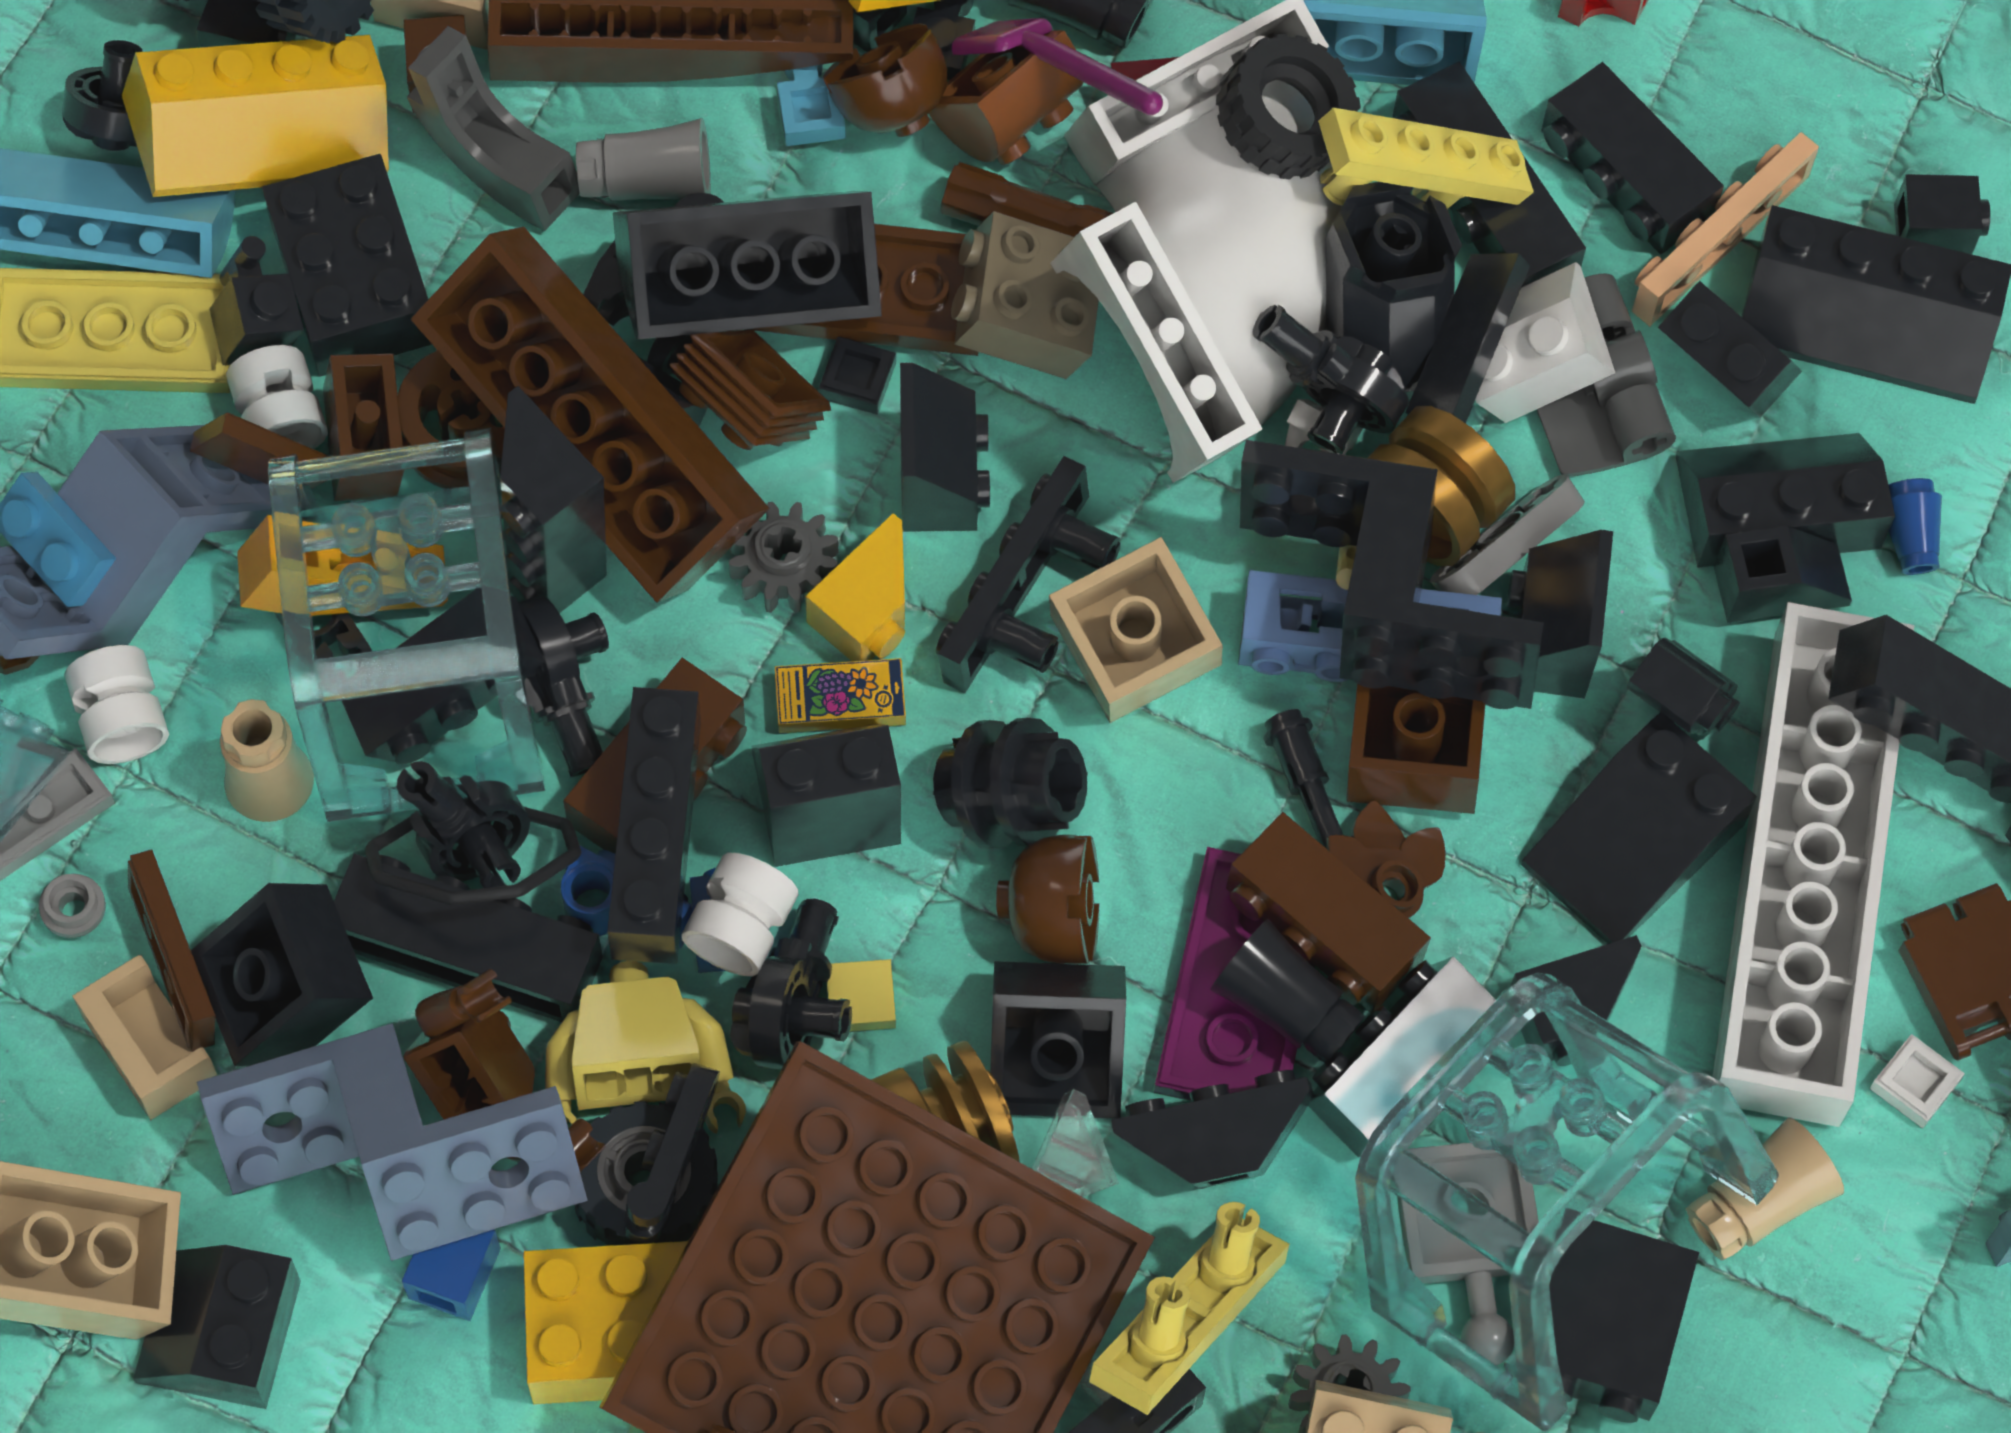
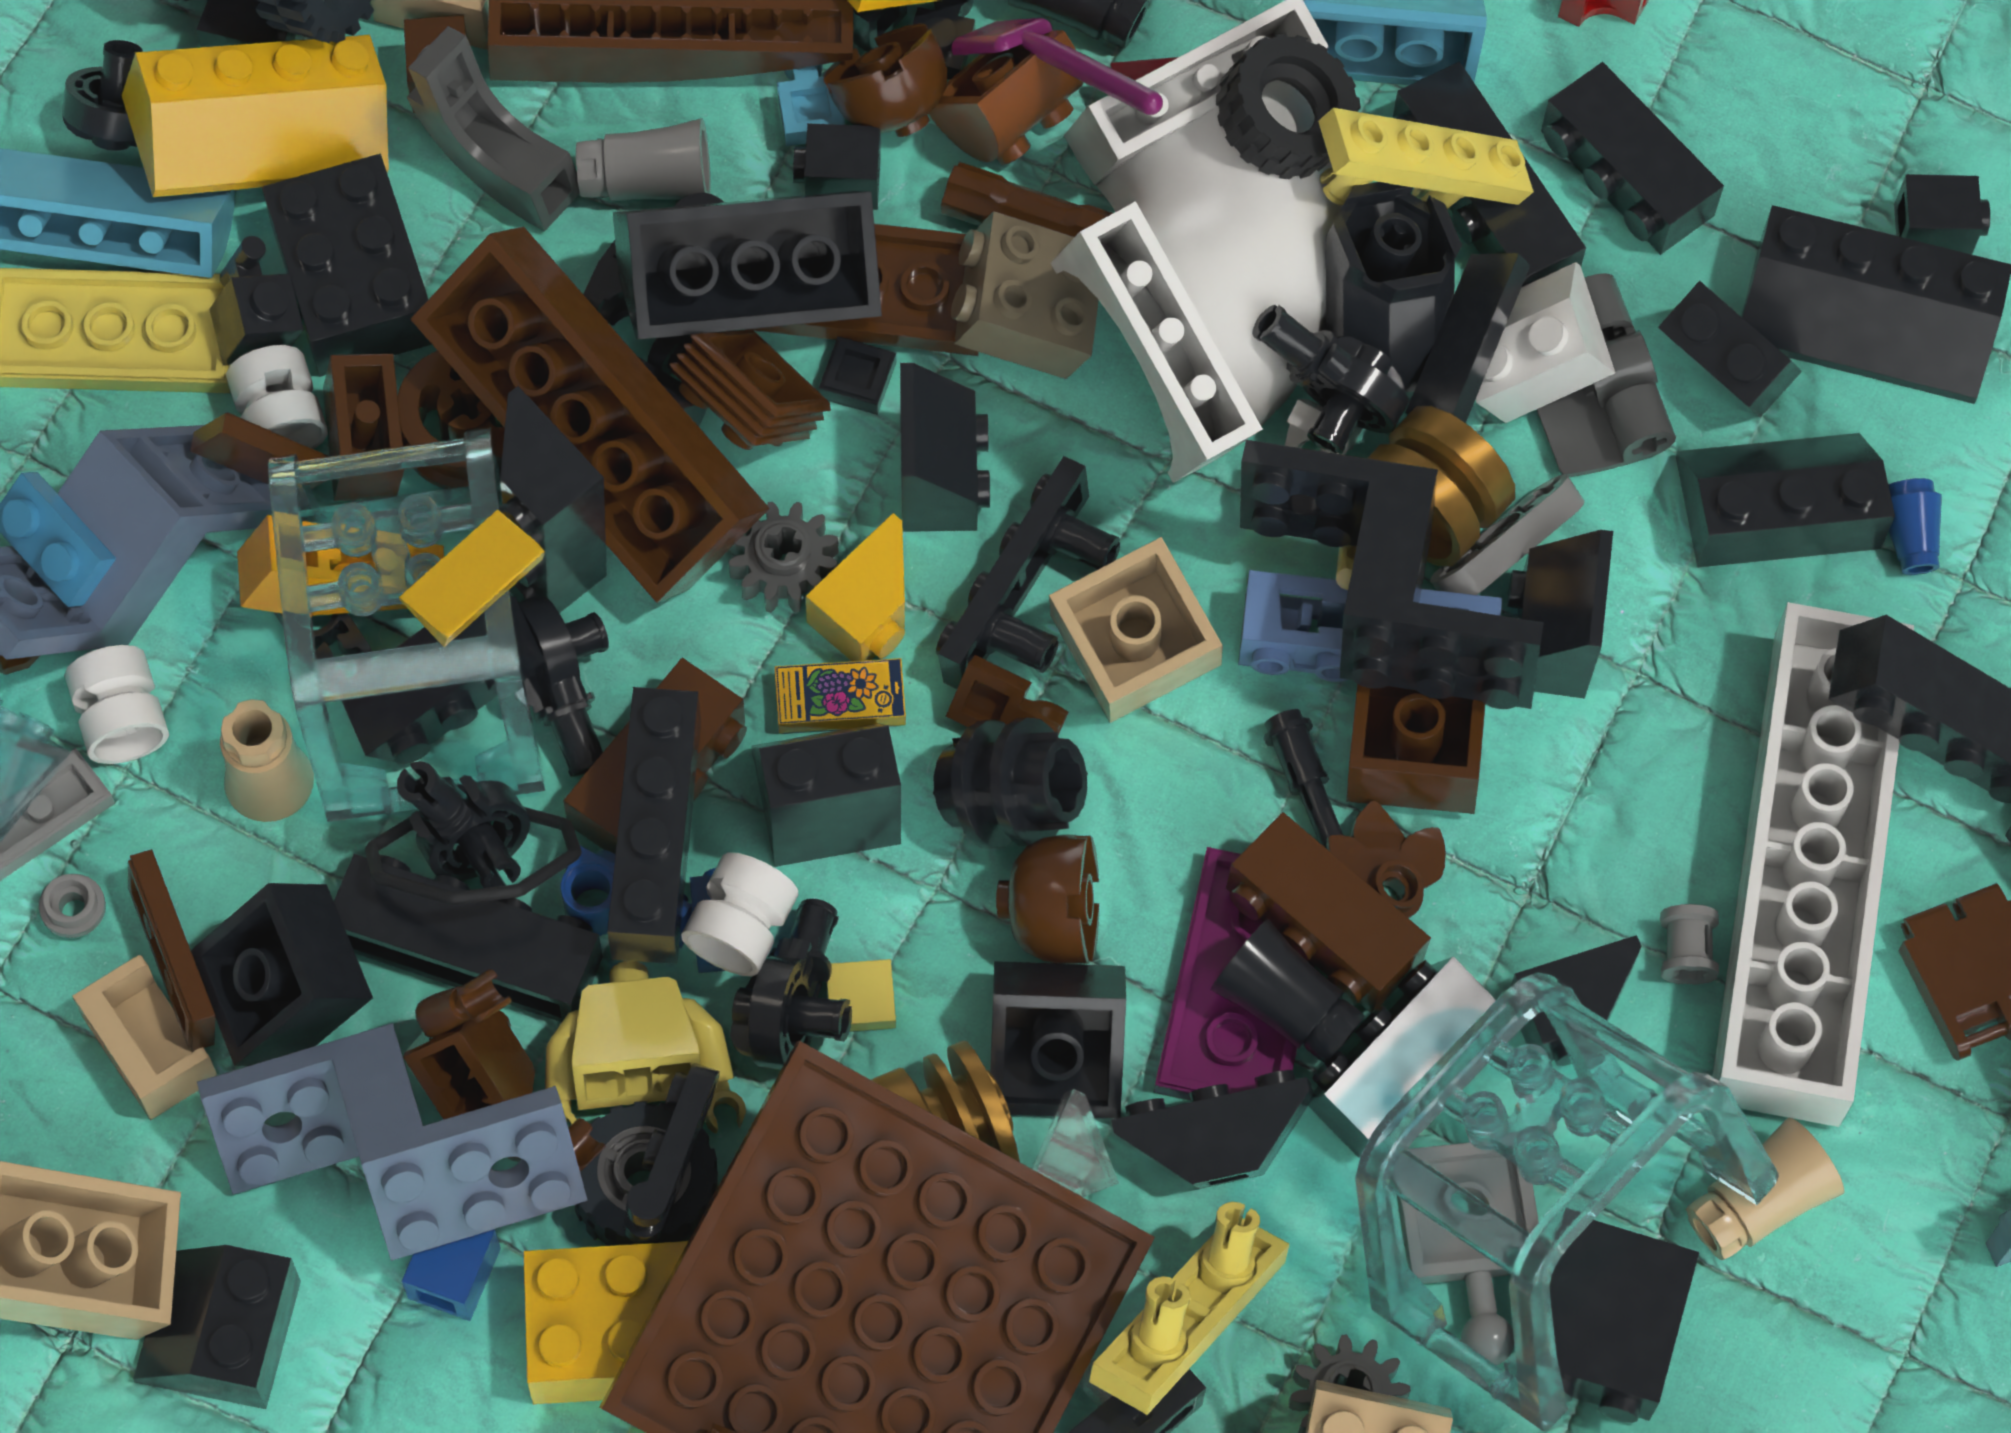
black slope [1521,712,1757,944] -> none
black brick [1627,637,1740,736] -> none
light nougat plate [1632,132,1819,327] -> none
black slope [1714,526,1852,623] -> none
white tile [1870,1034,1965,1128] -> none
none -> yellow slope [399,509,546,647]
none -> black brick [793,123,881,210]
none -> reddish brown plate [945,655,1069,735]
none -> light grey bush [1660,904,1719,985]

